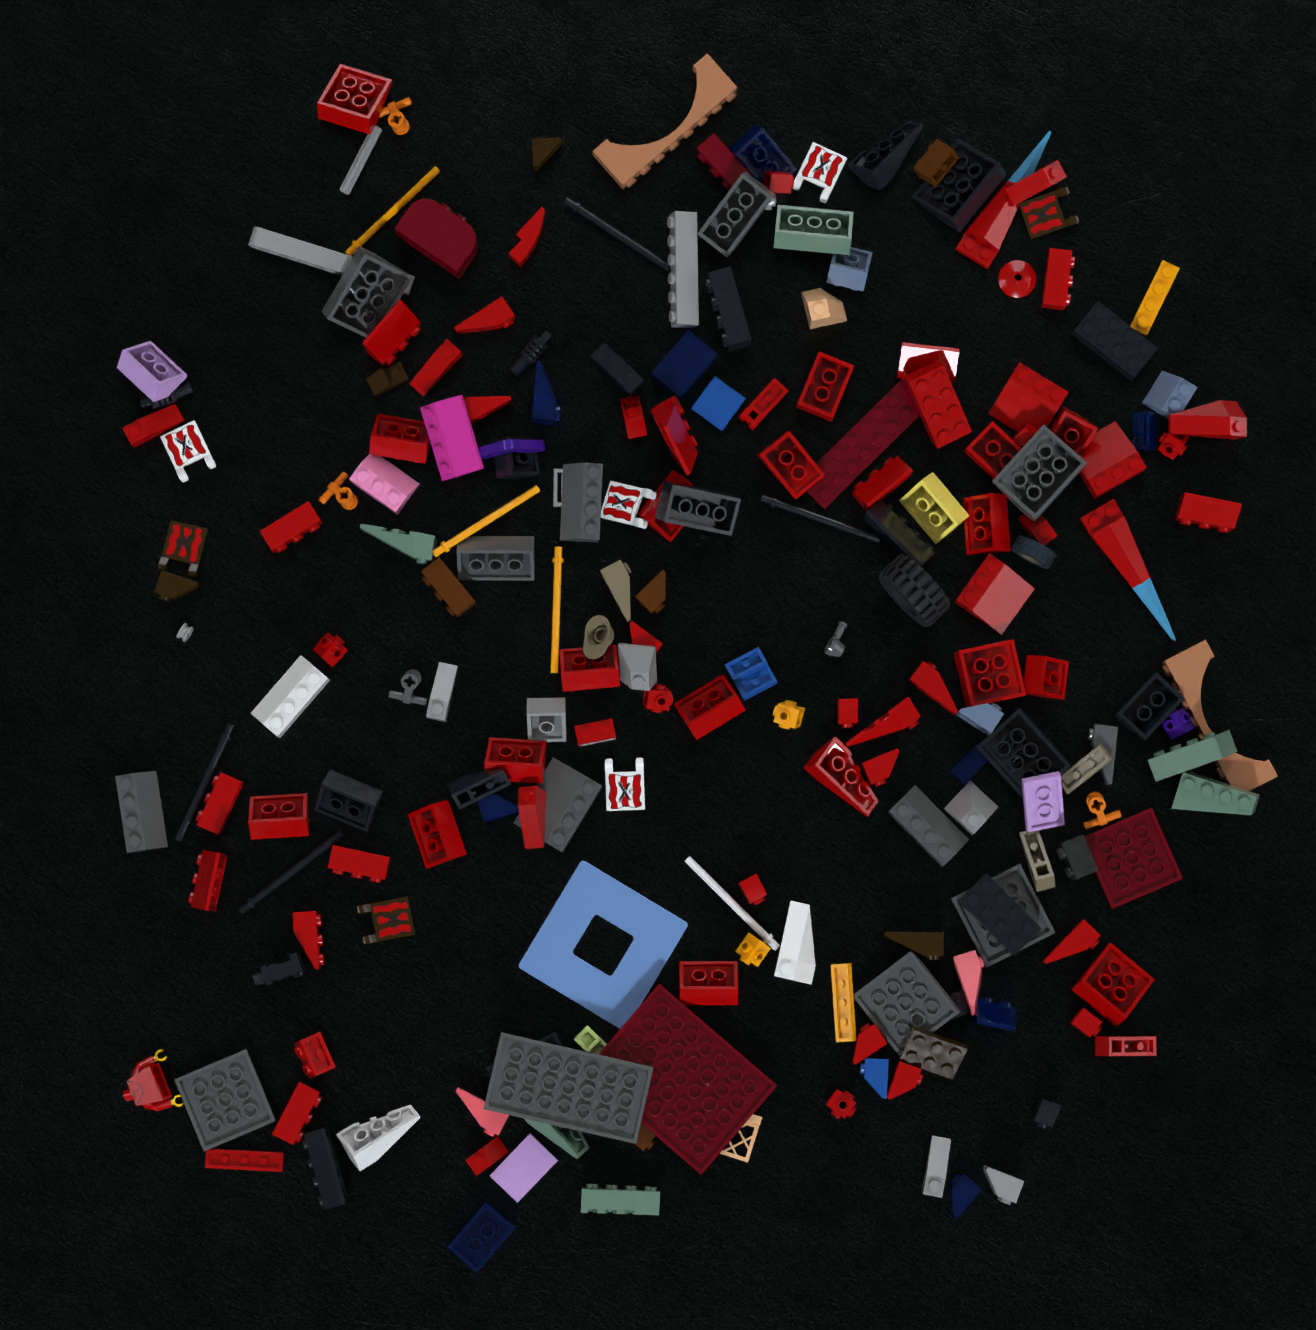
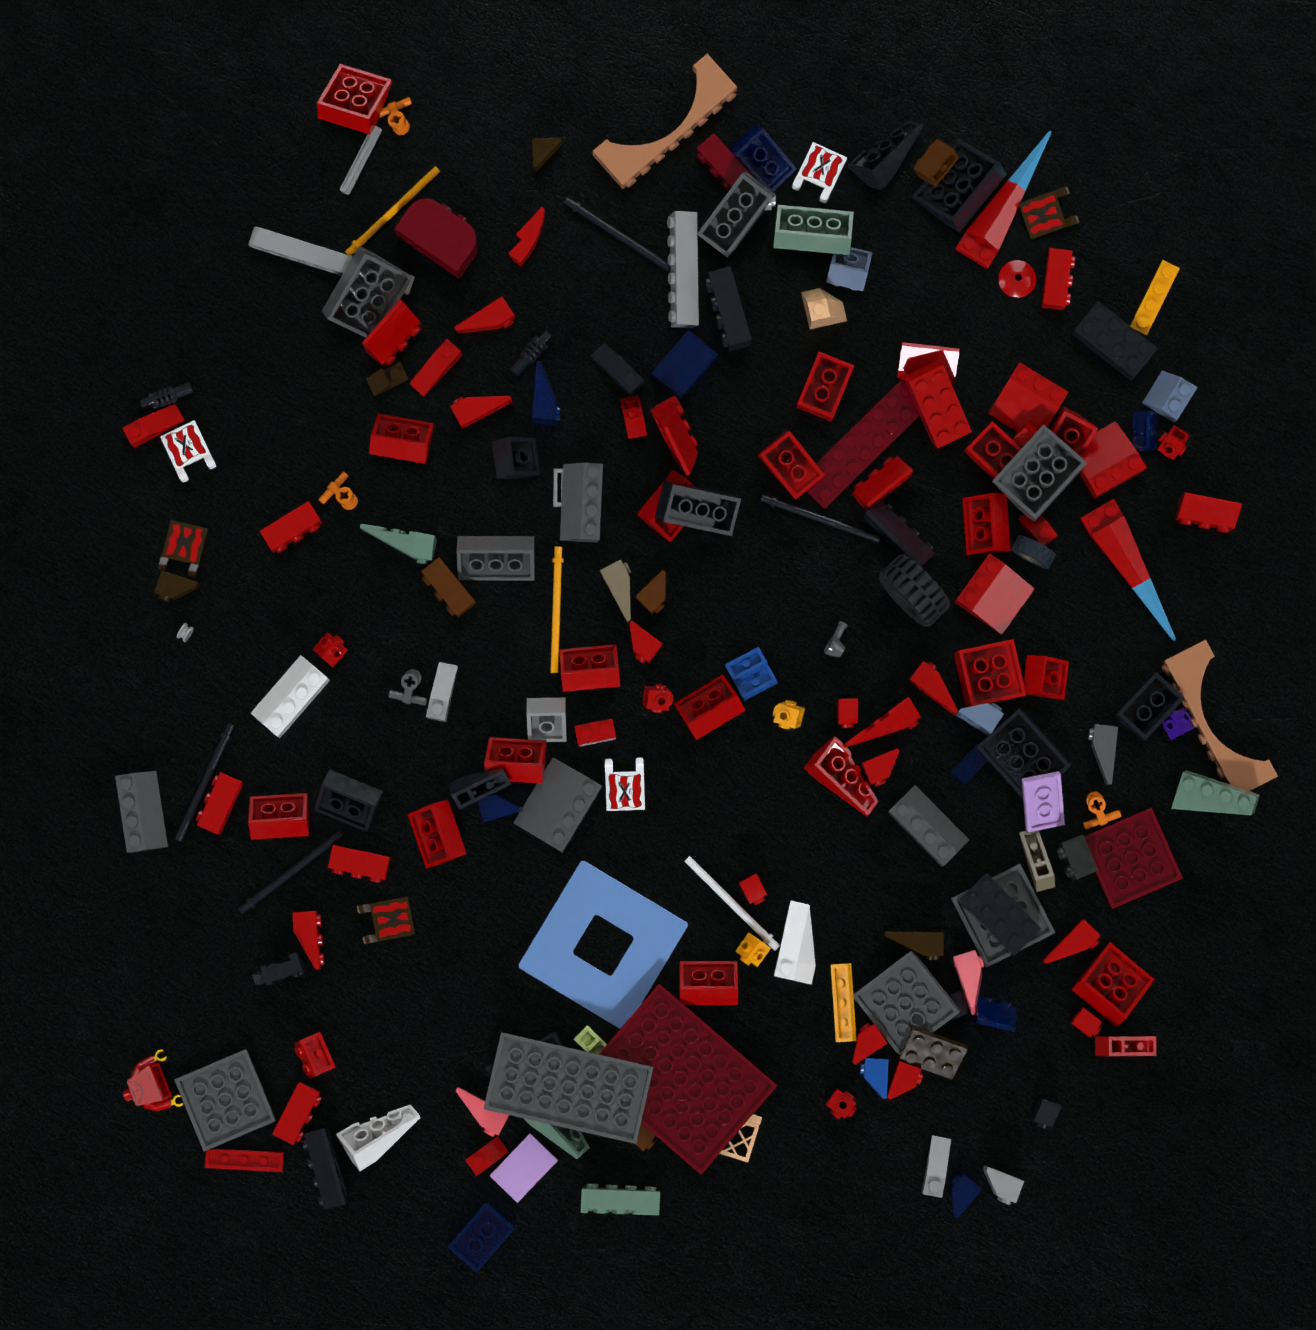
lavender slope [117,341,187,402] -> none
red slope [189,850,228,912] -> none
bright pink slope [349,454,419,515] -> none
dark pink slope [420,395,484,481] -> none
light orange bar [432,485,540,557] -> none
dark purple beam [478,439,545,459] -> none
red slope [518,785,546,849] -> none
dark tan piece [583,615,614,659] -> none
flag [601,481,657,529] -> none
light grey slope [618,643,657,691] -> none
blue slope [691,376,746,431] -> none
red plate [739,378,789,430] -> none
red brick [764,171,794,194] -> none
light yellow slope [899,472,969,544] -> none
light grey slope [944,781,998,835] -> none
red slope [1004,160,1067,206] -> none
dark tan tile [1061,744,1113,794] -> none
sand green wedge [1148,730,1237,781] -> none
red wedge [1169,400,1247,440] -> none

